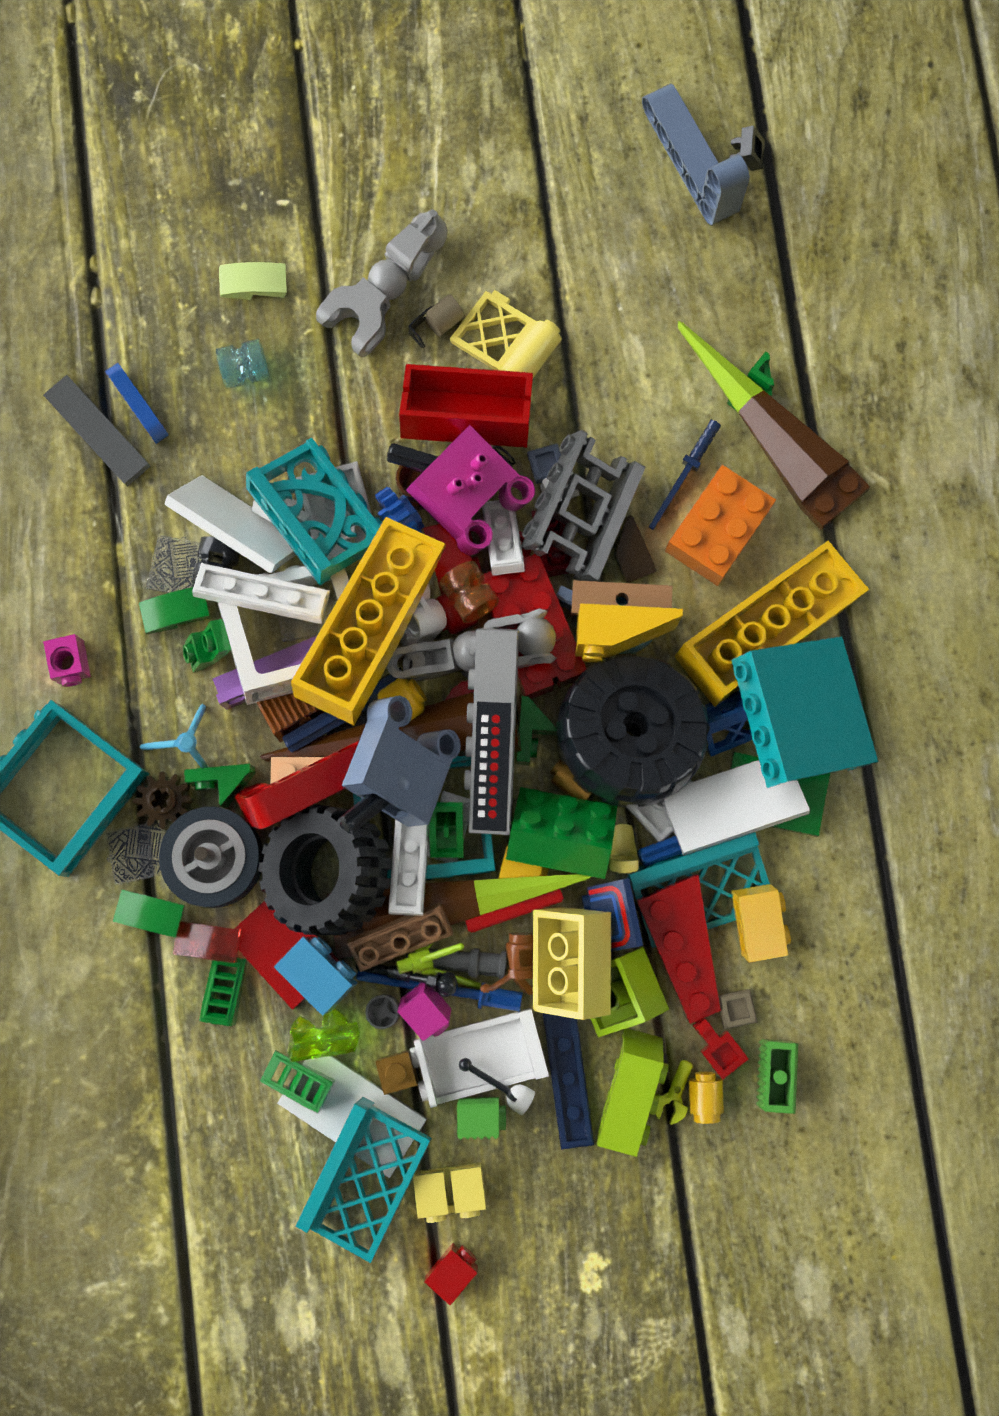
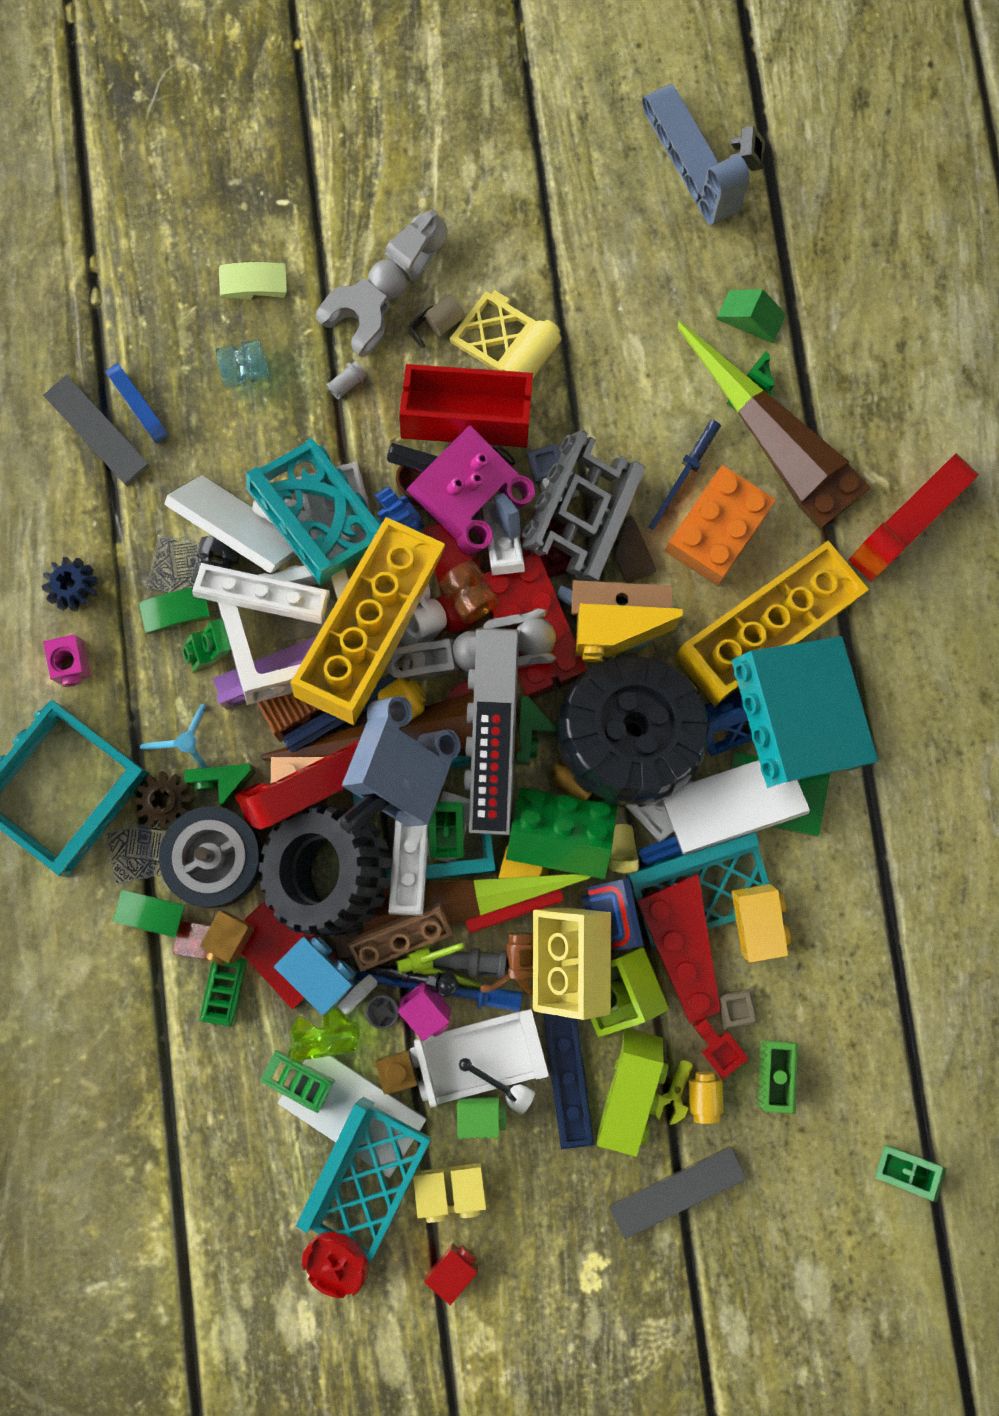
none -> dark blue gear [41,557,99,612]
none -> pearl gold brick [199,911,255,966]
none -> red tile [302,1232,369,1298]
none -> light grey pin [326,361,367,400]
none -> white tile [337,974,378,1015]
none -> sand blue tile [493,493,521,540]
none -> dark grey tile [609,1146,746,1240]
none -> green slope [717,289,786,343]
none -> red beam [848,453,980,582]
none -> green slope [875,1145,947,1202]

